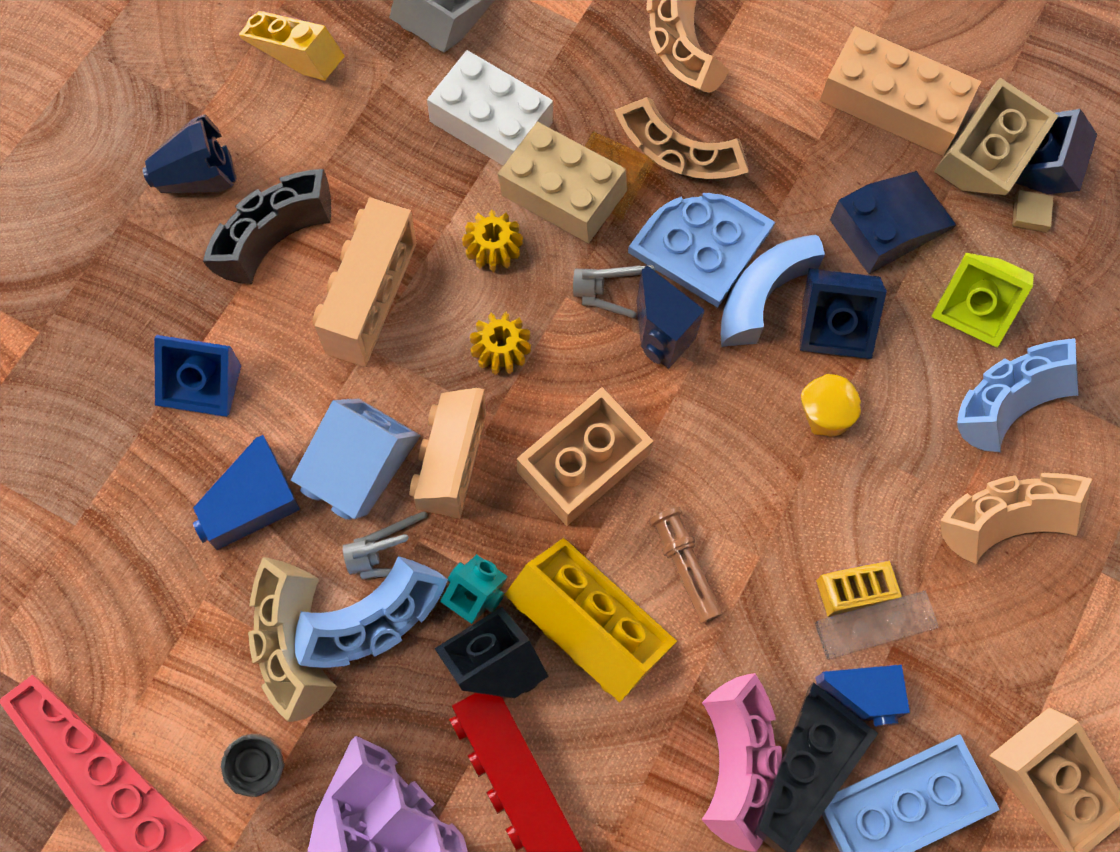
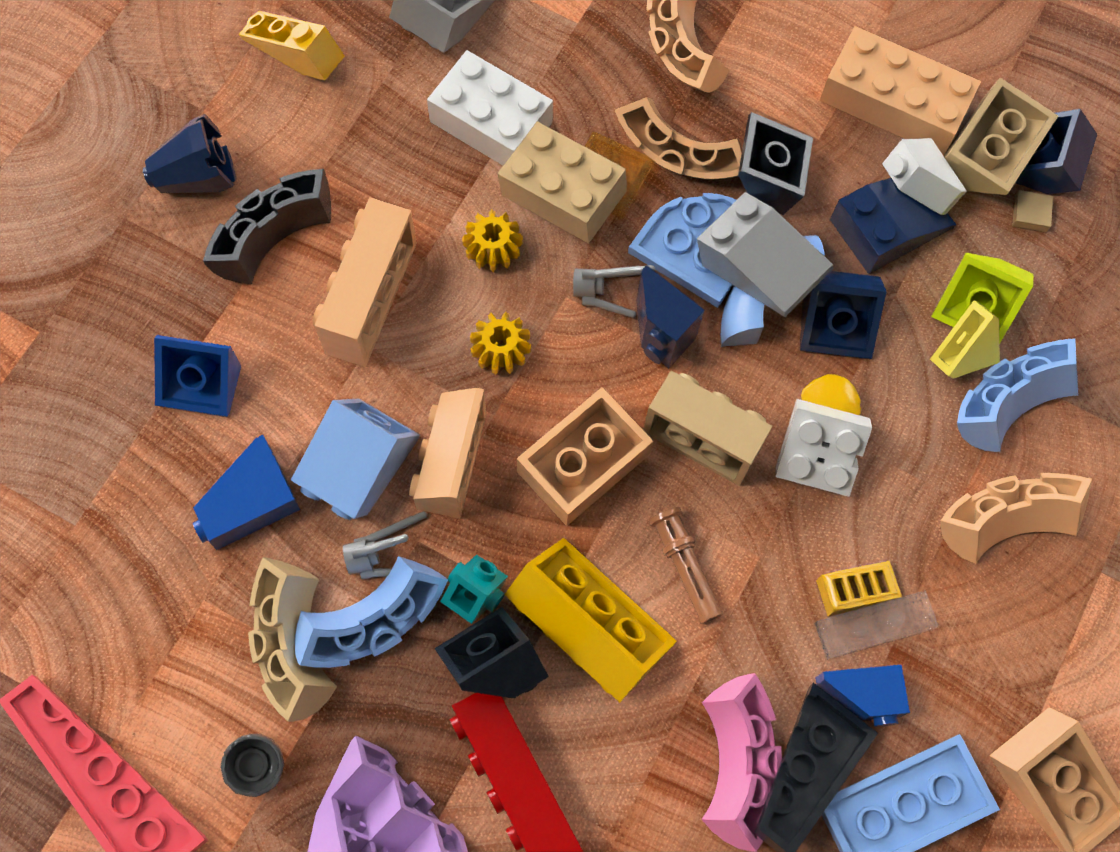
none -> tan brick [643,371,773,486]
none -> light grey slope [697,192,833,317]
none -> black slope [738,112,813,215]
none -> white piece [776,399,872,497]
none -> white slope [882,138,967,215]
none -> light yellow slope [930,300,1000,379]

